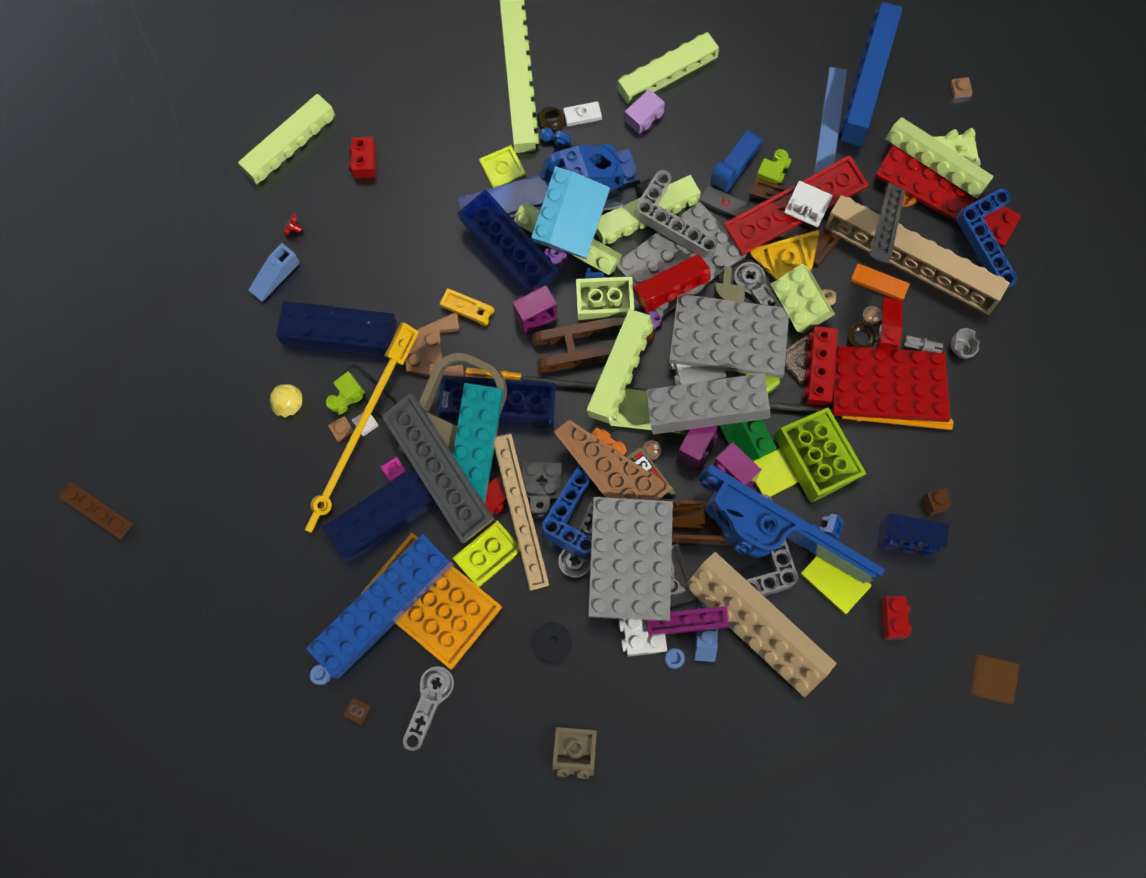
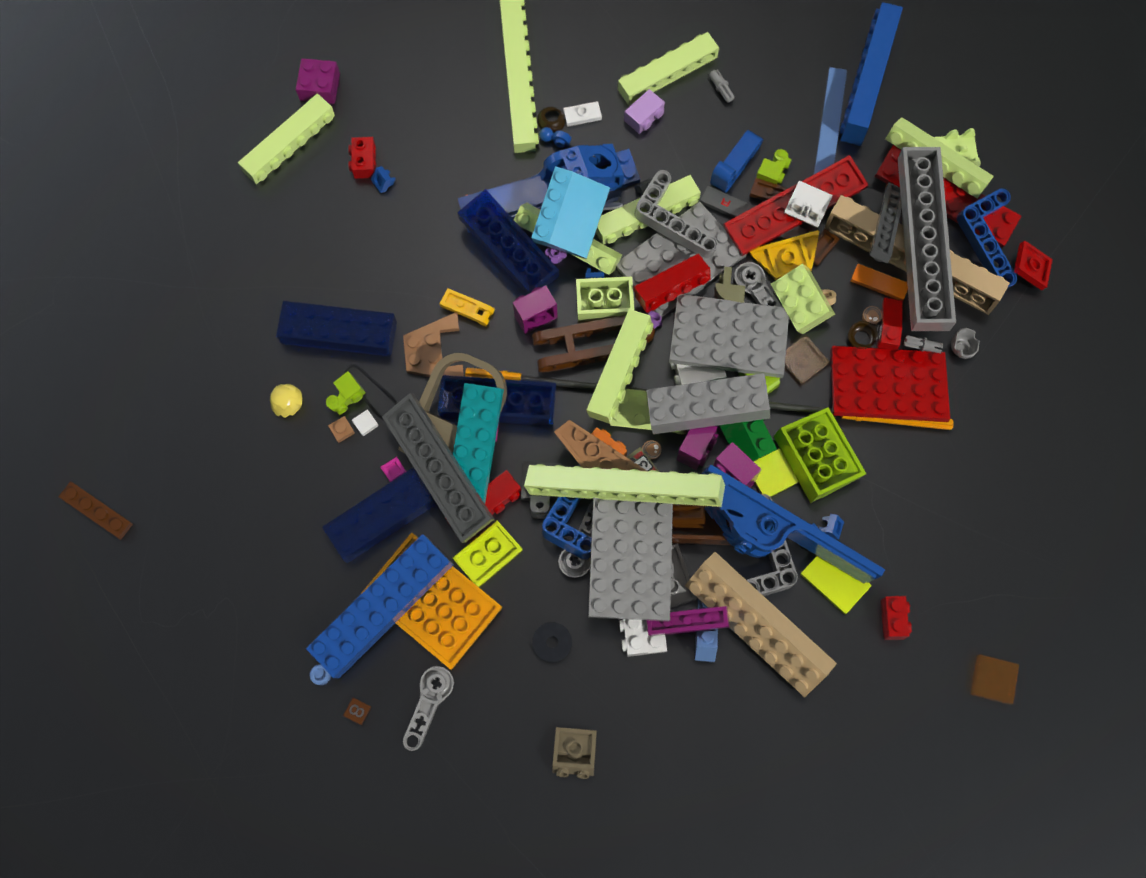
medium blue slope [248,243,300,302] -> none
red plant [283,213,302,235] -> none
yellow bar [304,322,419,533] -> none
neon yellow tile [479,145,527,188] -> none
tan tile [494,433,549,591] -> none
medium blue tile [664,648,685,669] -> none
red brick [803,326,838,407] -> none
clear blue brick [878,513,949,557] -> none
reddish brown brick [921,487,952,516] -> none
medium nougat plate [950,77,973,99] -> none
none -> magenta brick [296,58,340,104]
none -> blue tile [371,166,395,193]
none -> yellowish green brick [524,464,725,507]
none -> light grey axle [709,69,735,102]
none -> light grey brick [898,147,956,331]
none -> red plate [1014,241,1053,290]

